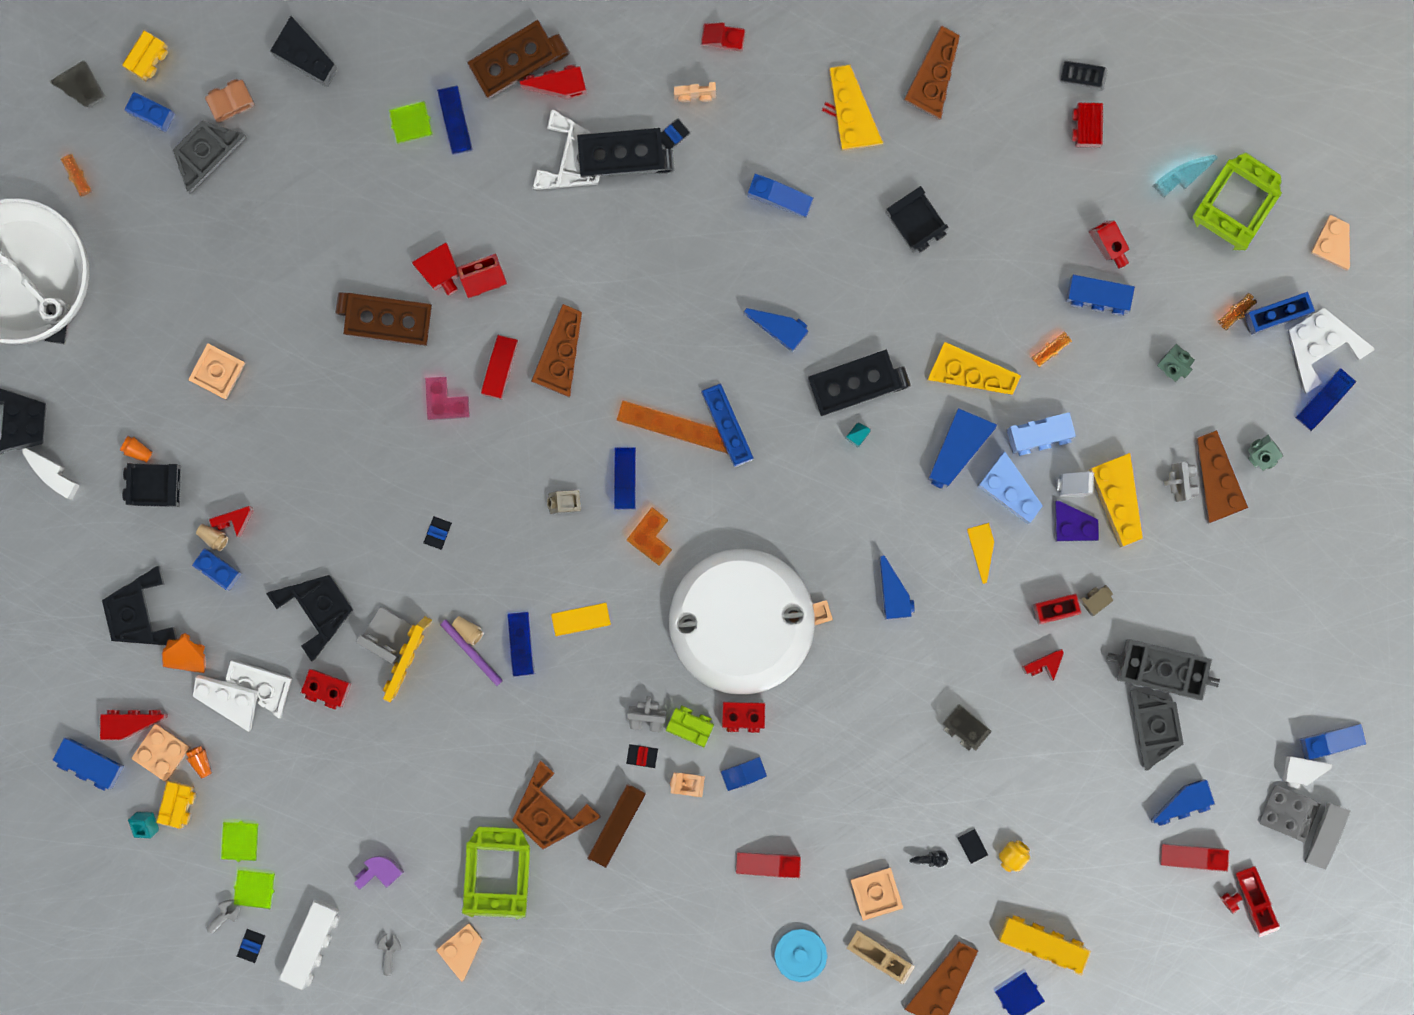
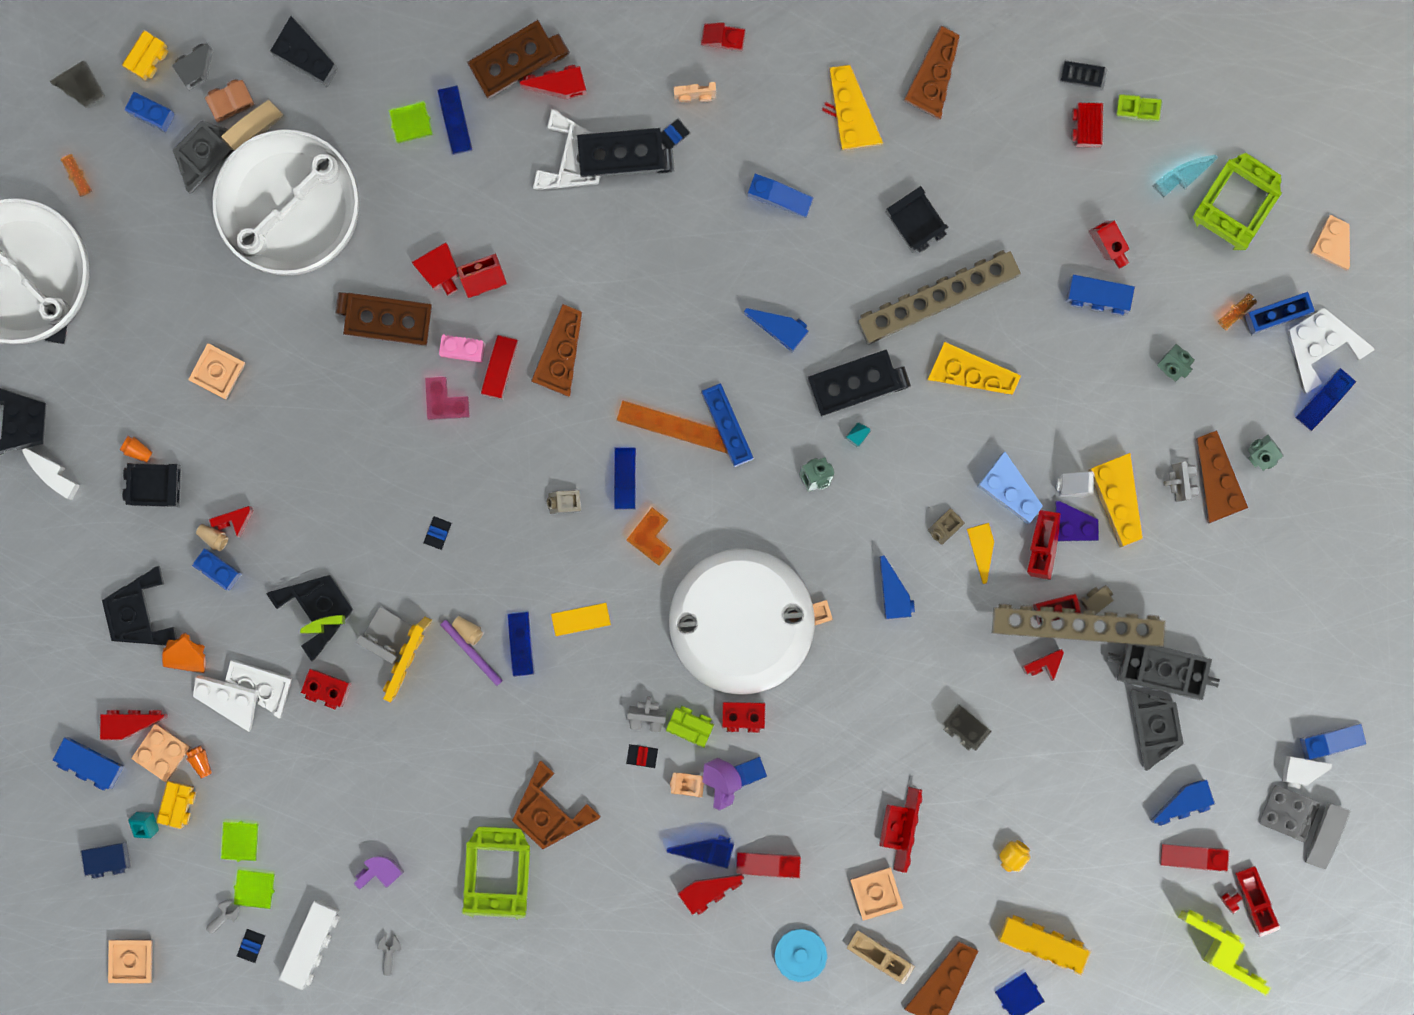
light nougat wing [436,923,483,982] -> none
reddish brown panel [587,784,646,868] -> none
black bar [910,851,949,868] -> none
blue slope [928,408,997,489] -> none
black piece [958,829,988,864] -> none
light blue wedge [1007,412,1076,456] -> none
clear orange pin [1031,332,1072,368] -> none
none -> dark blue brick [81,842,131,879]
none -> light nougat plate [108,940,153,983]
none -> dark grey slope [172,43,213,90]
none -> white cylinder [213,130,359,276]
none -> tan slope [221,100,284,152]
none -> lime slope [300,615,345,633]
none -> bright pink brick [439,334,485,363]
none -> clear blue slope [667,835,734,869]
none -> red slope [678,874,744,915]
none -> medium lavender brick [702,758,742,810]
none -> sand green brick [799,457,834,492]
none -> dark tan brick [858,250,1021,345]
none -> red bracket [879,787,922,873]
none -> dark tan bracket [928,508,965,545]
none -> dark tan brick [992,604,1165,646]
none -> red slope [1027,510,1061,580]
none -> lime slope [1117,95,1162,122]
none -> neon yellow bracket [1178,909,1271,996]

